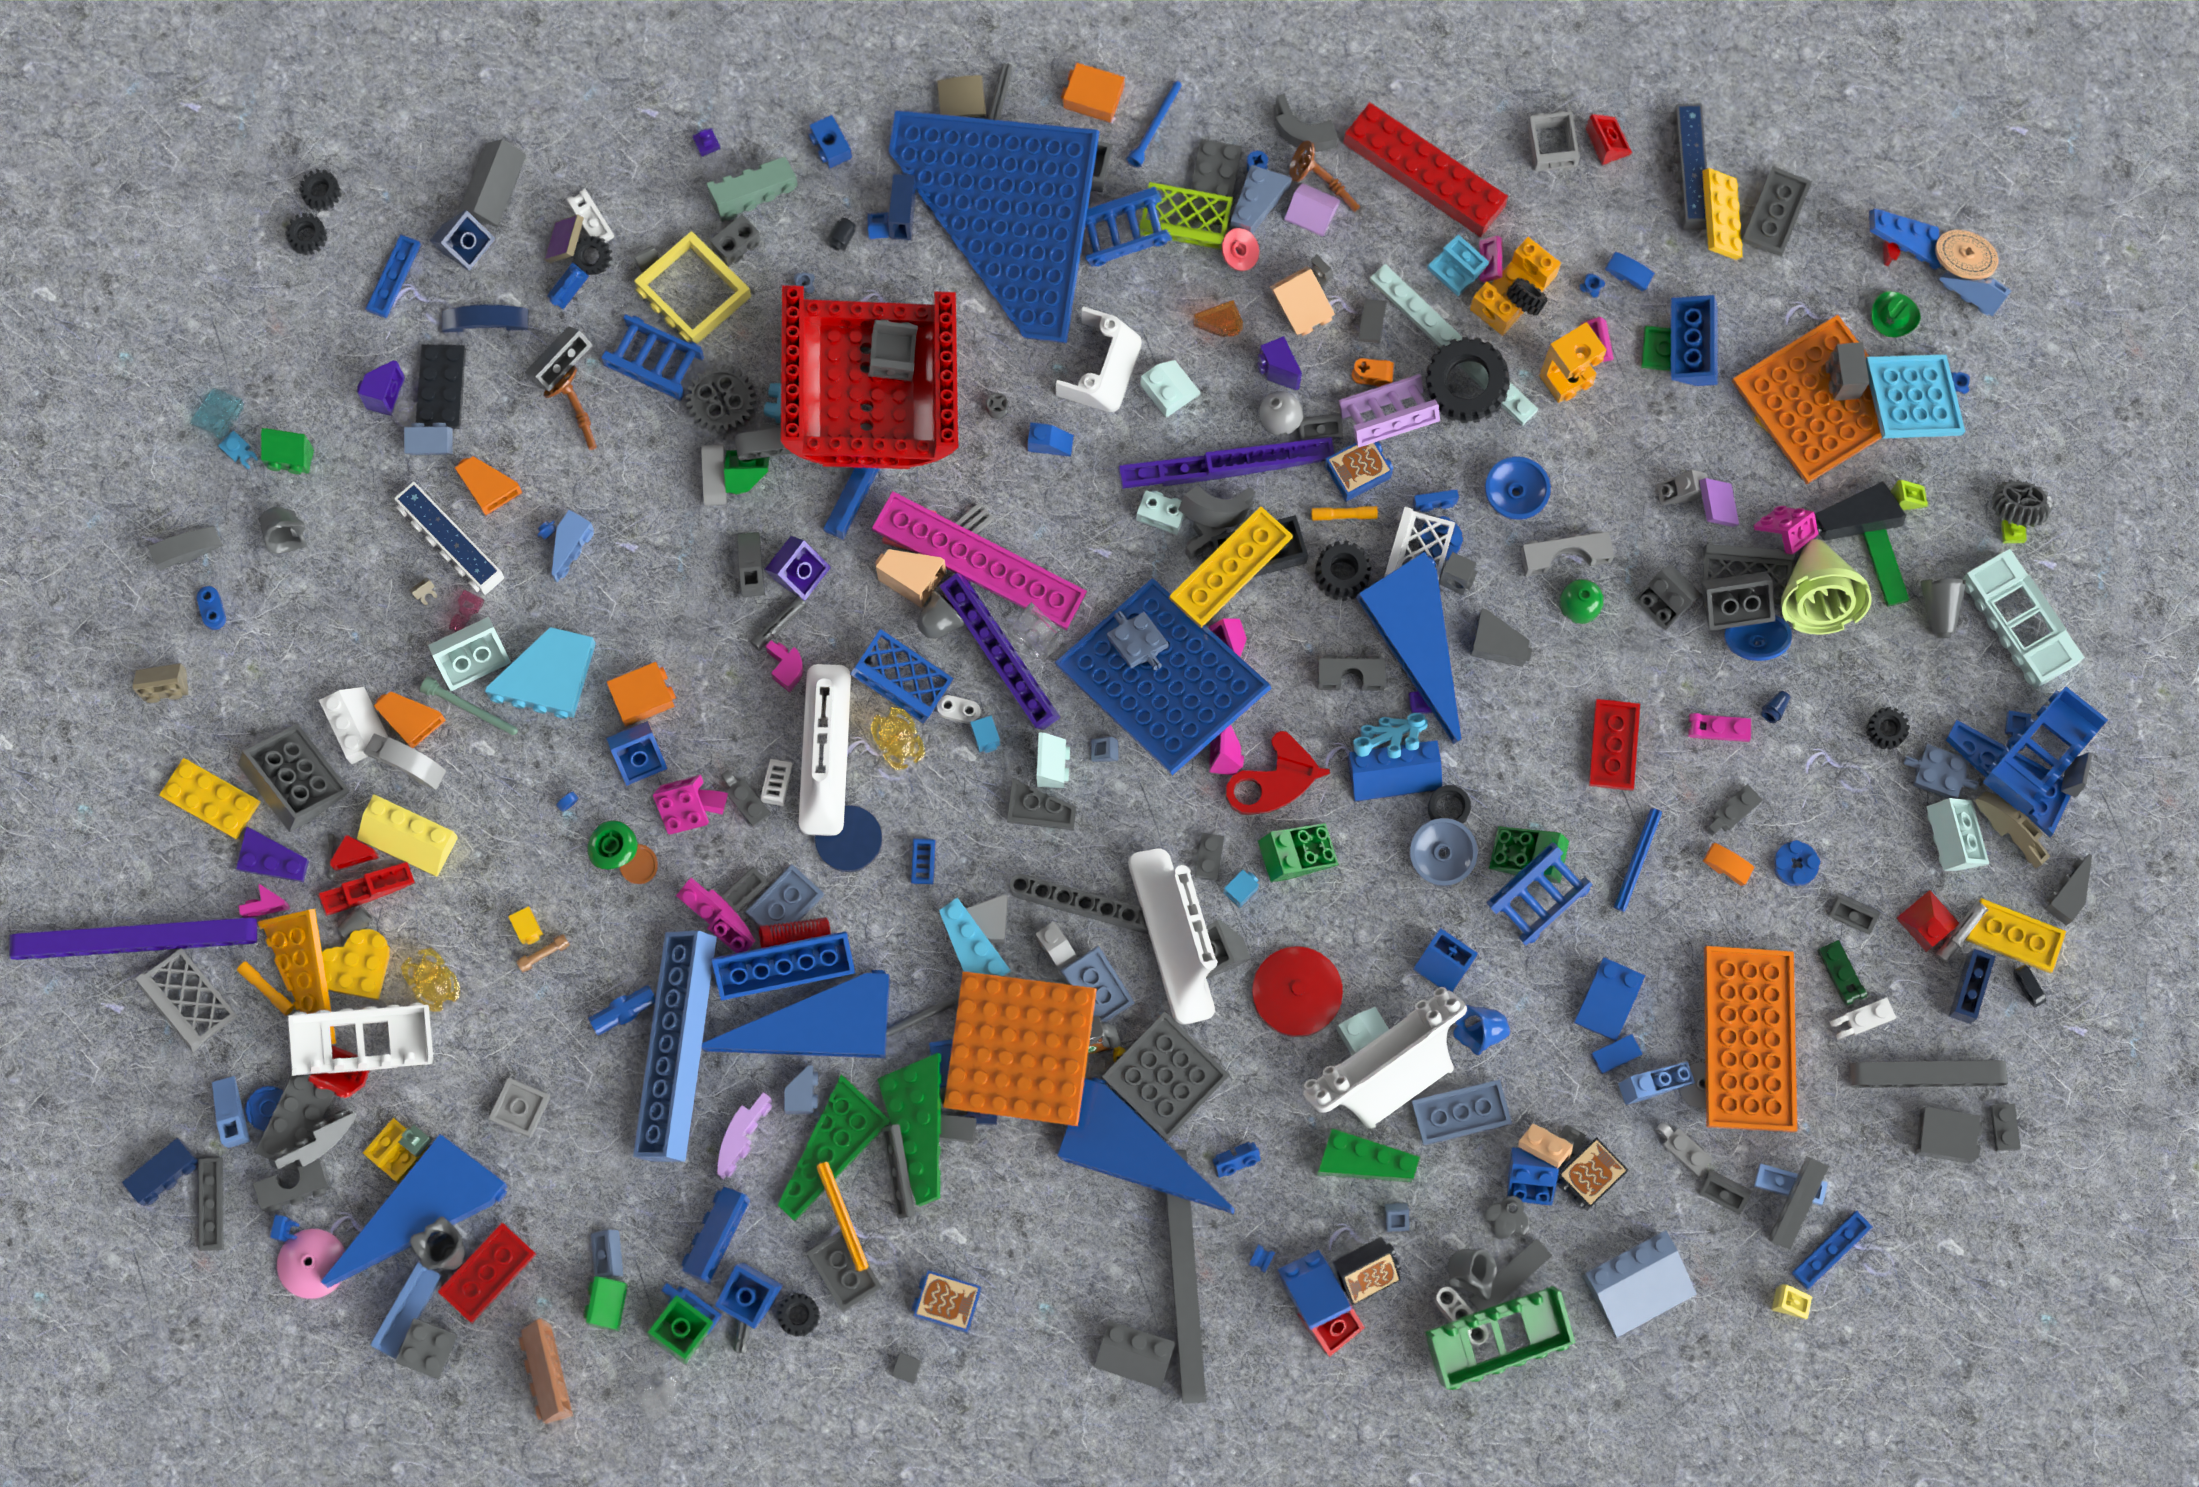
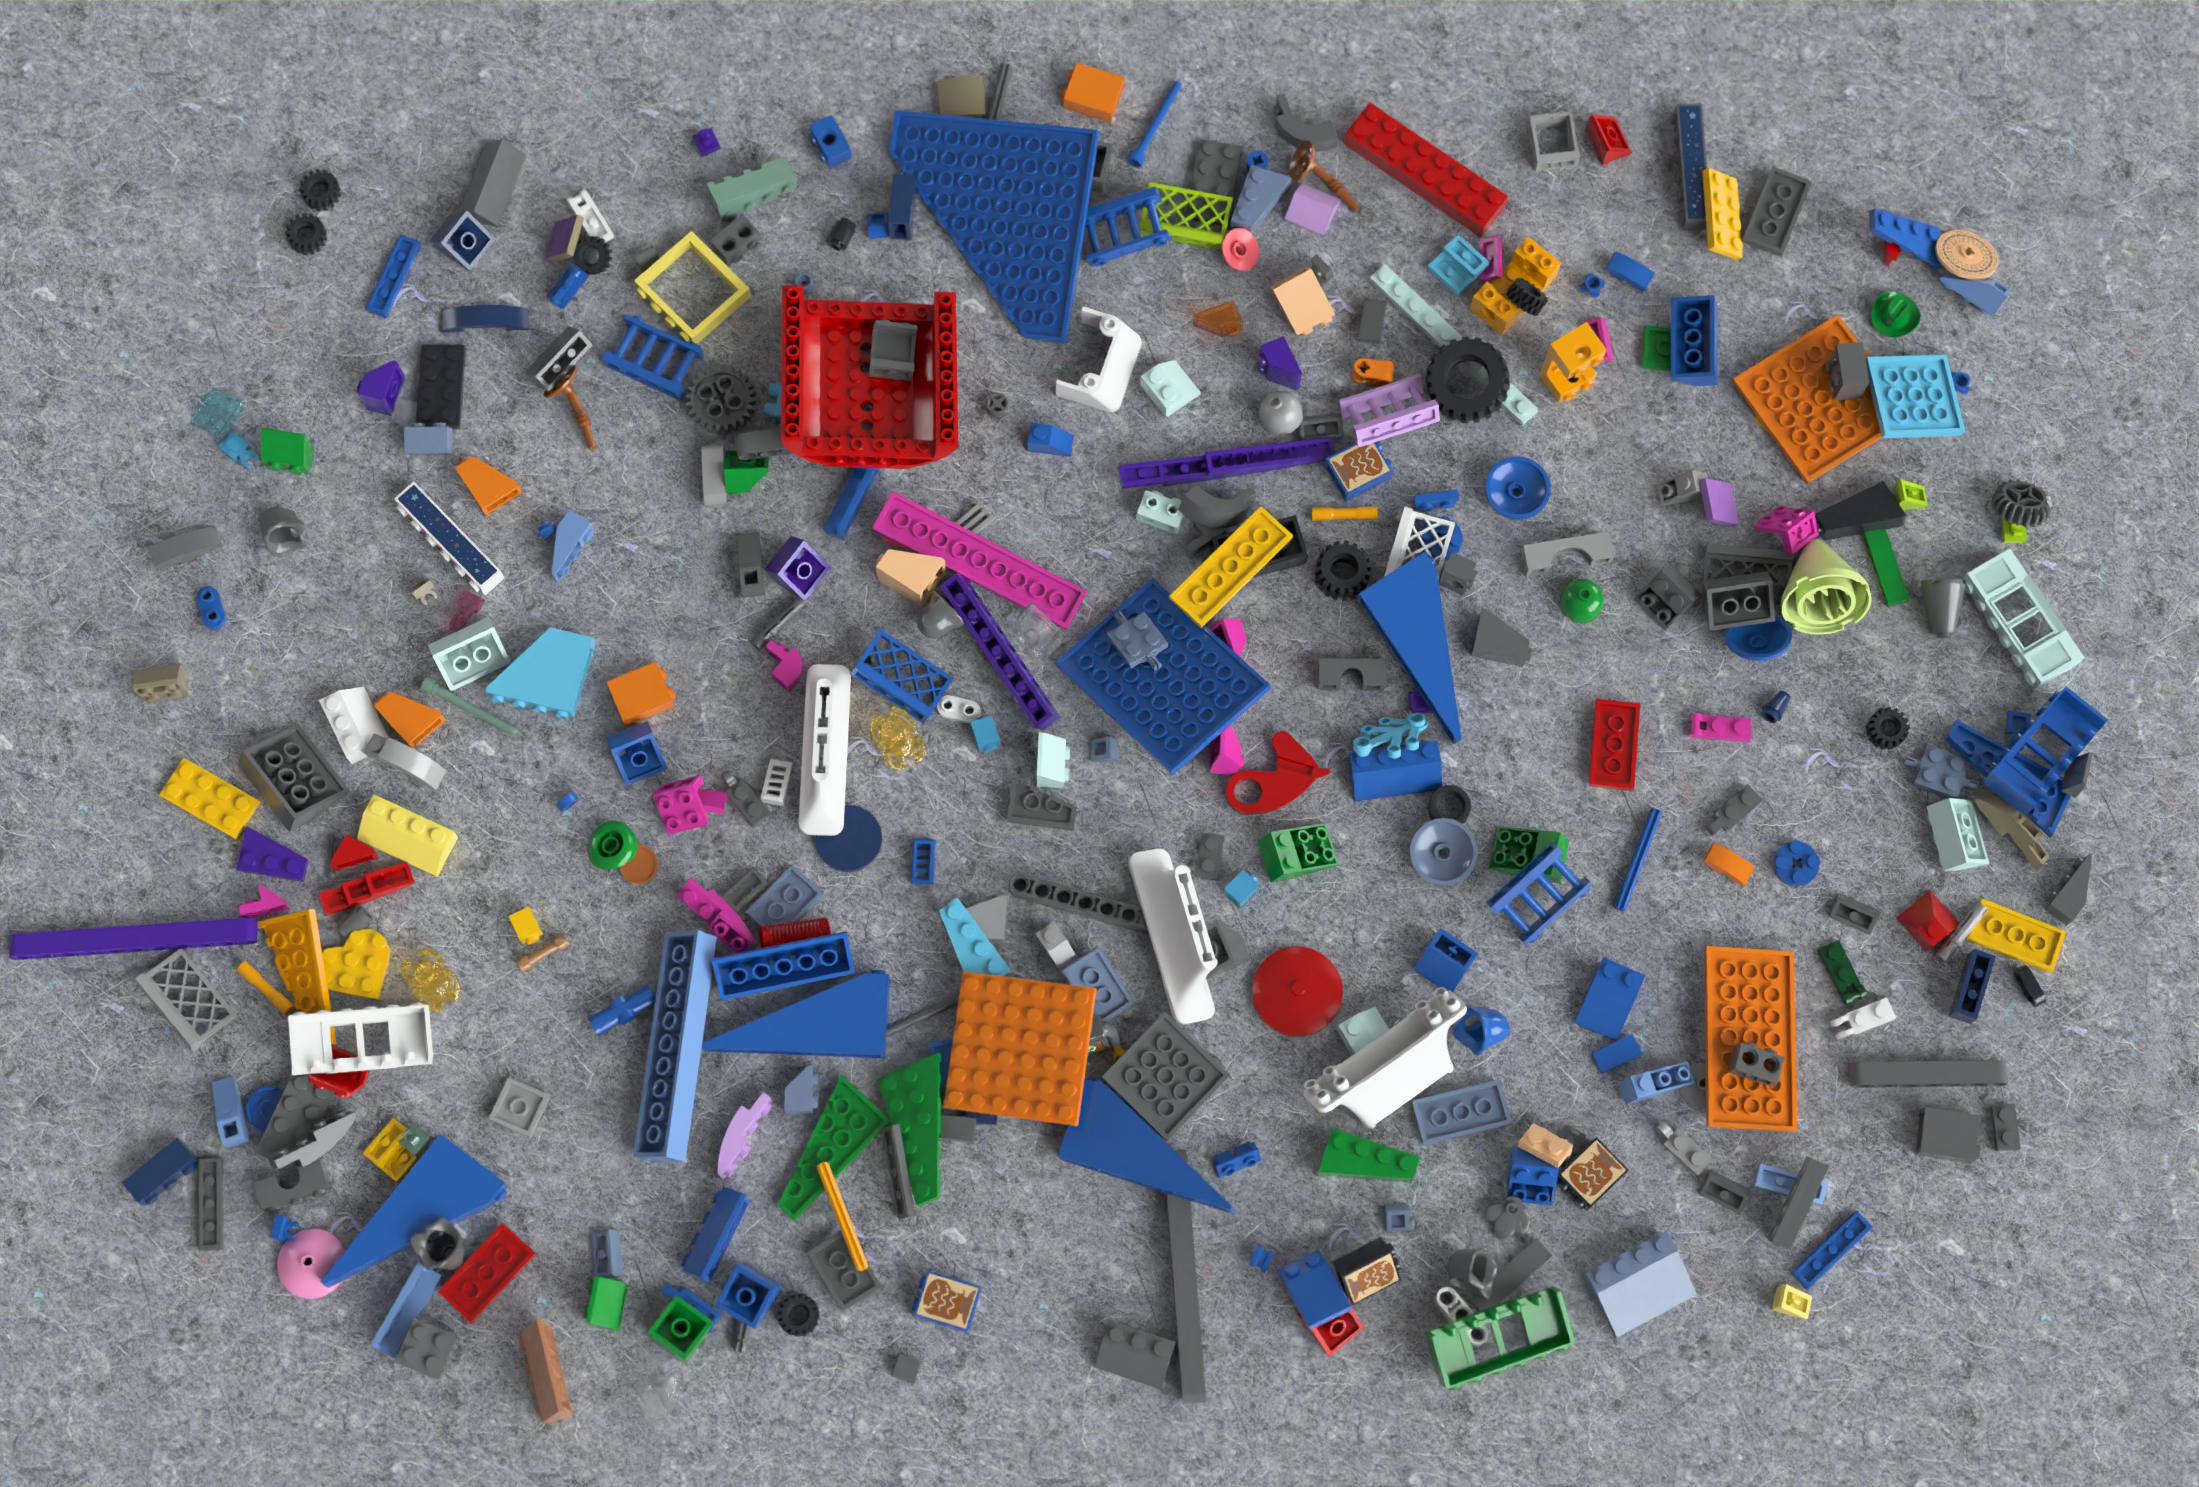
none -> dark grey brick [1728,1042,1784,1087]

